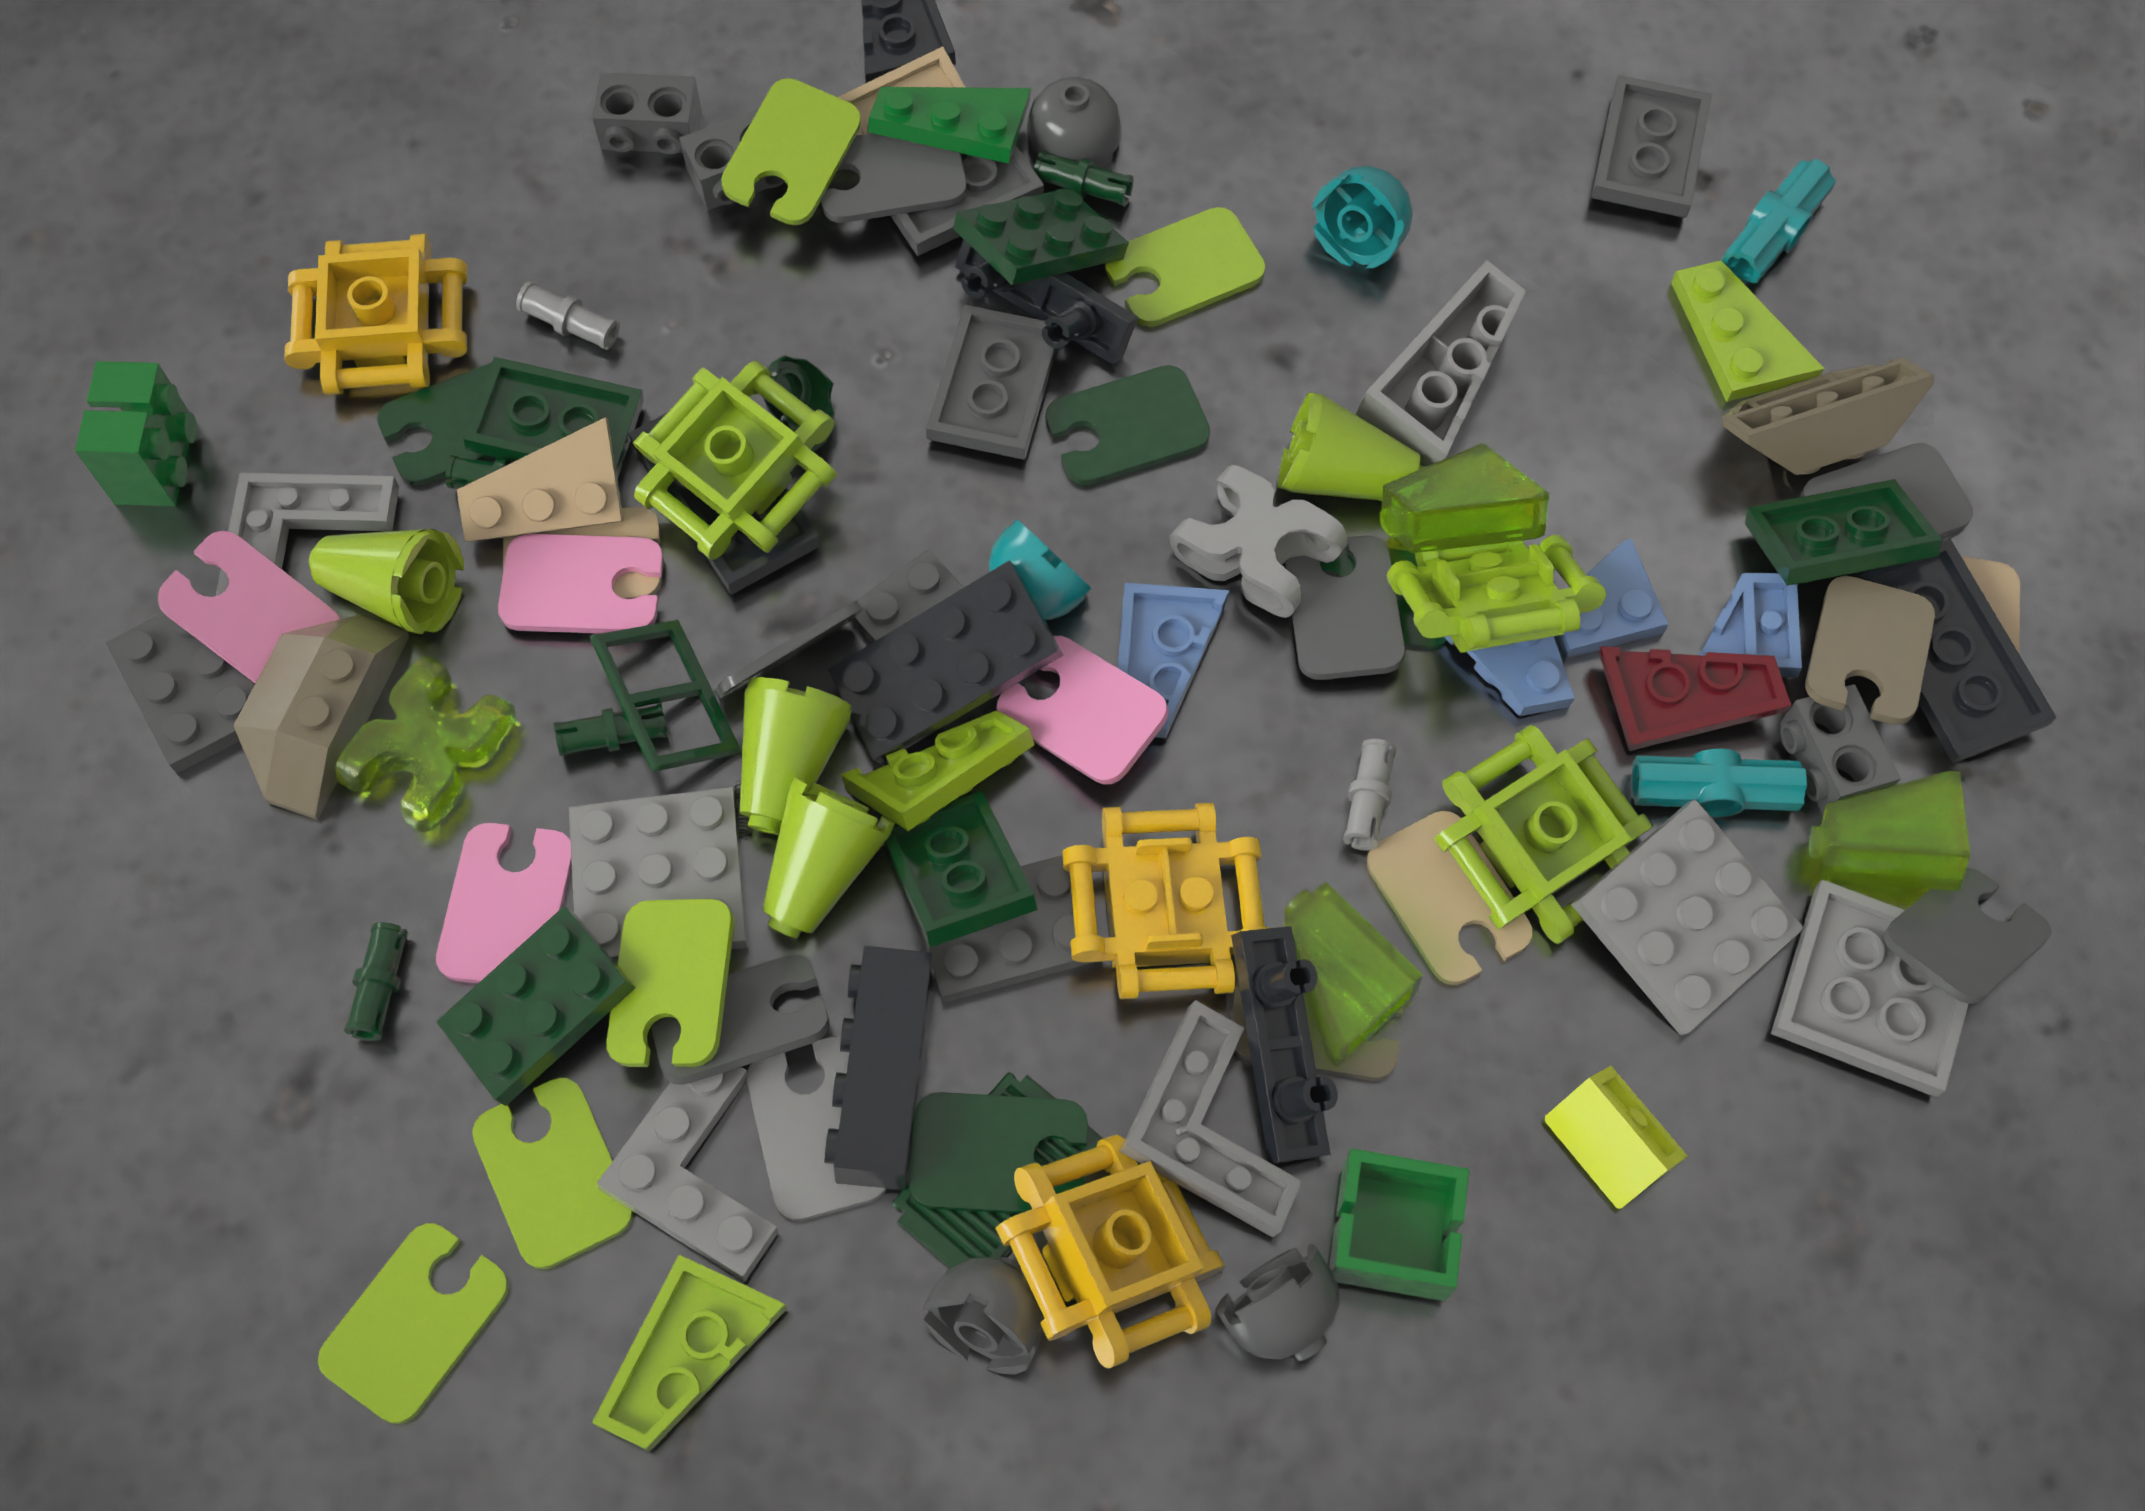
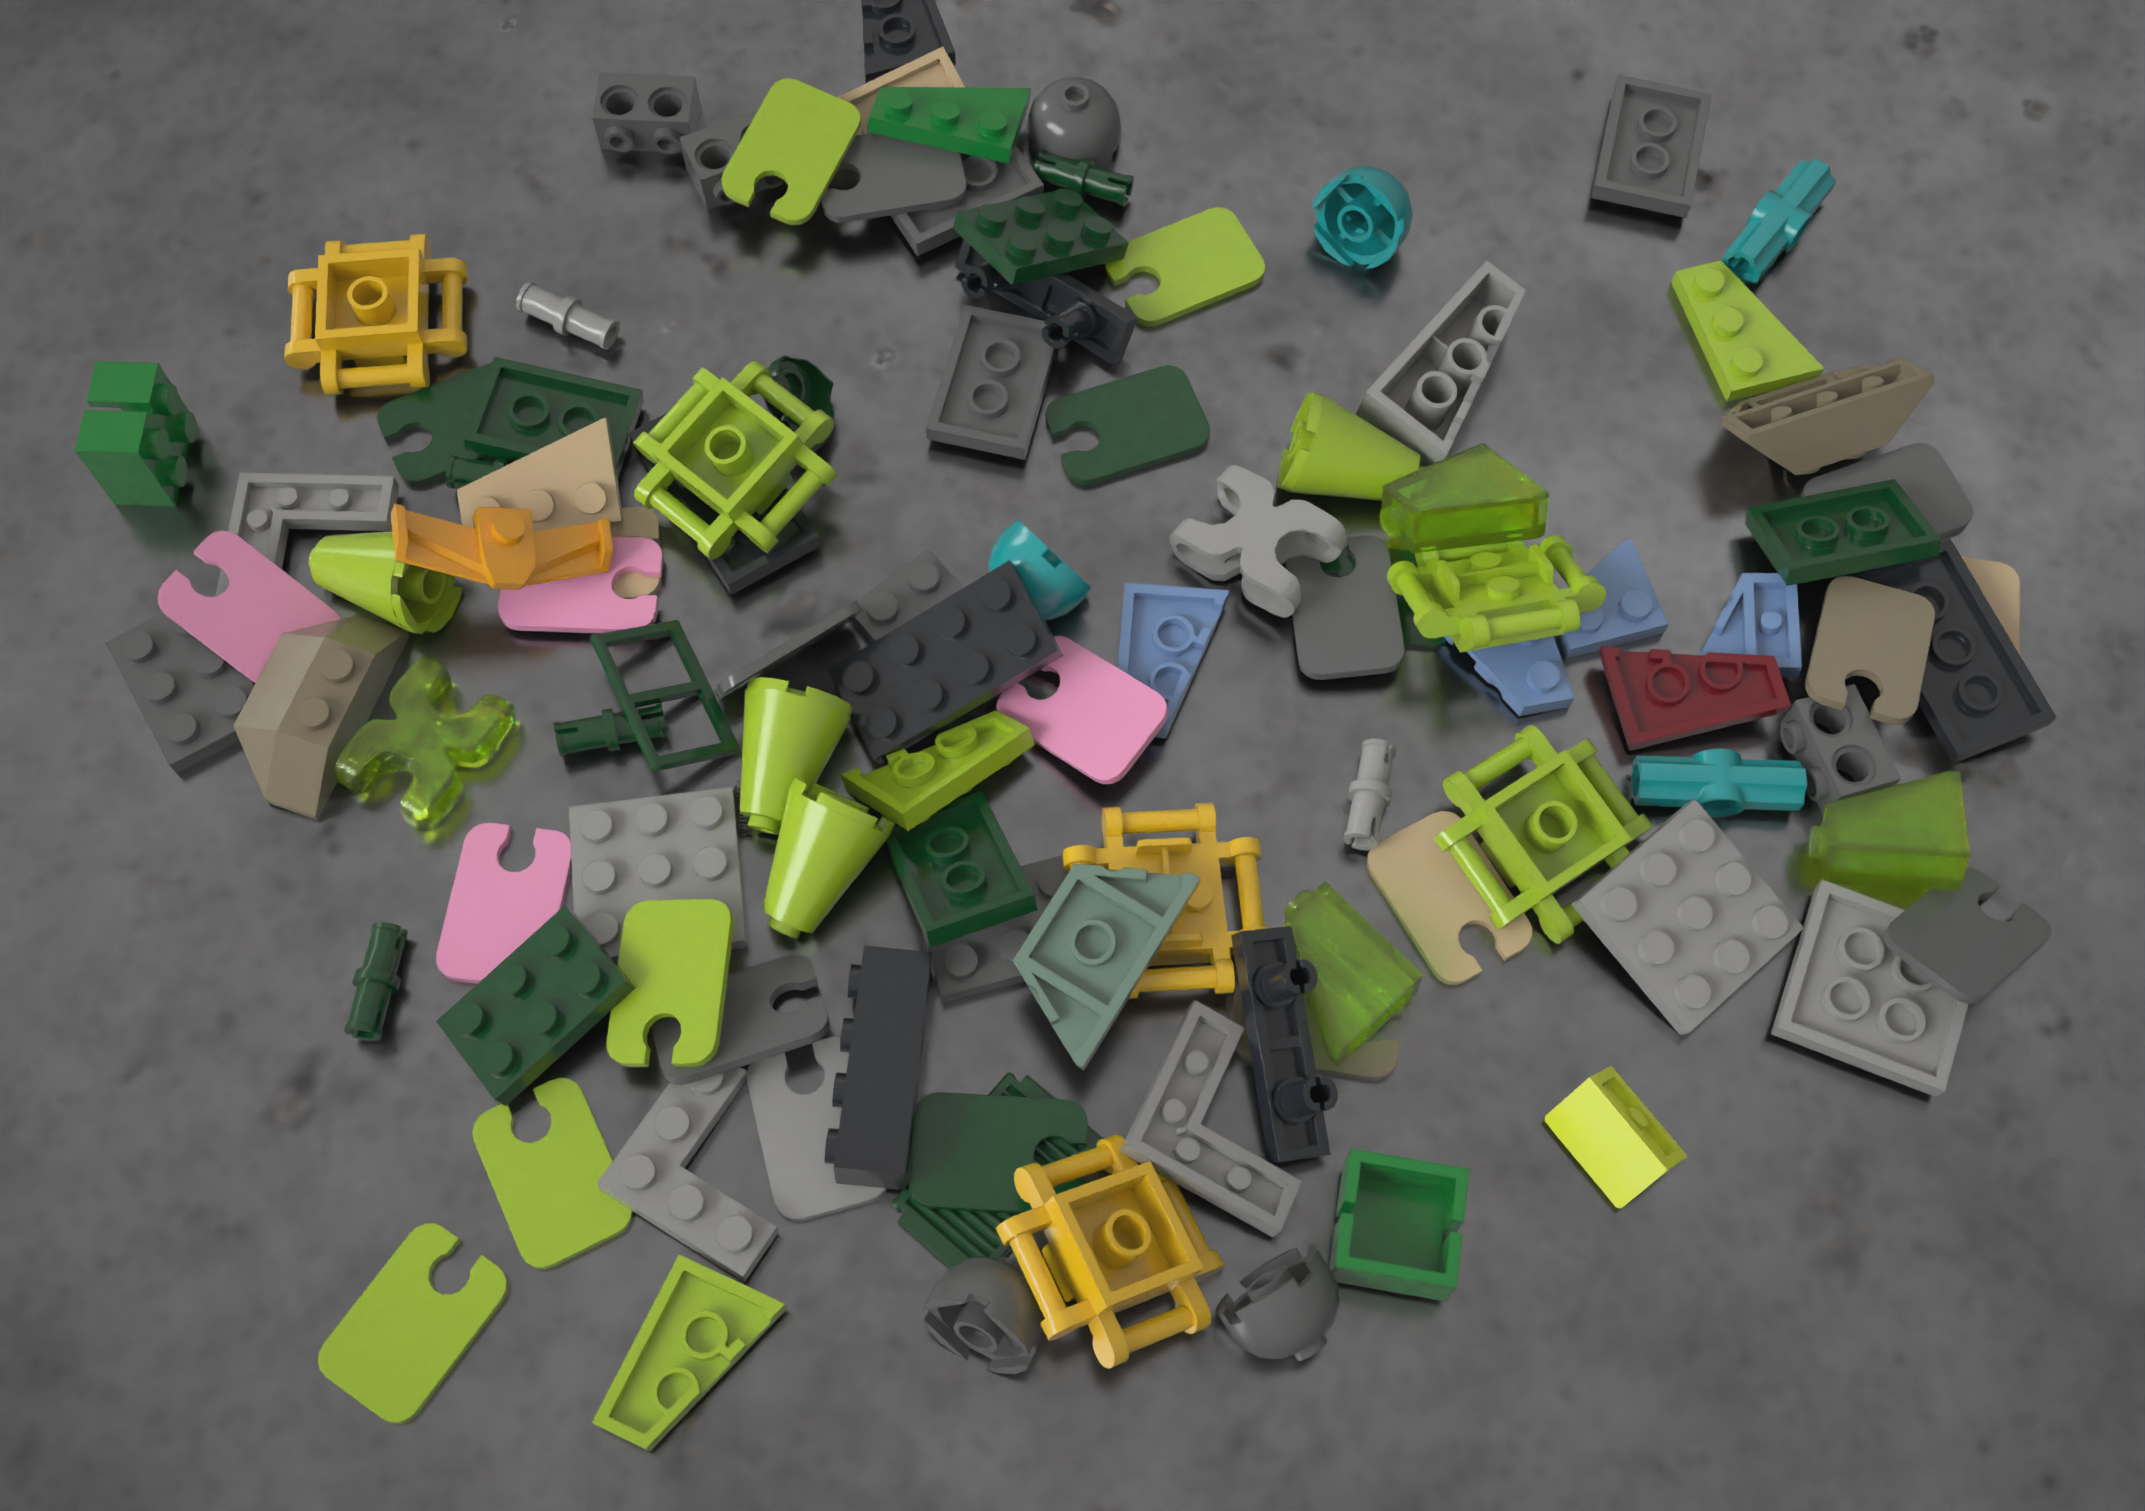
none -> light orange plate [391,504,613,590]
none -> sand green wing [1013,864,1201,1070]

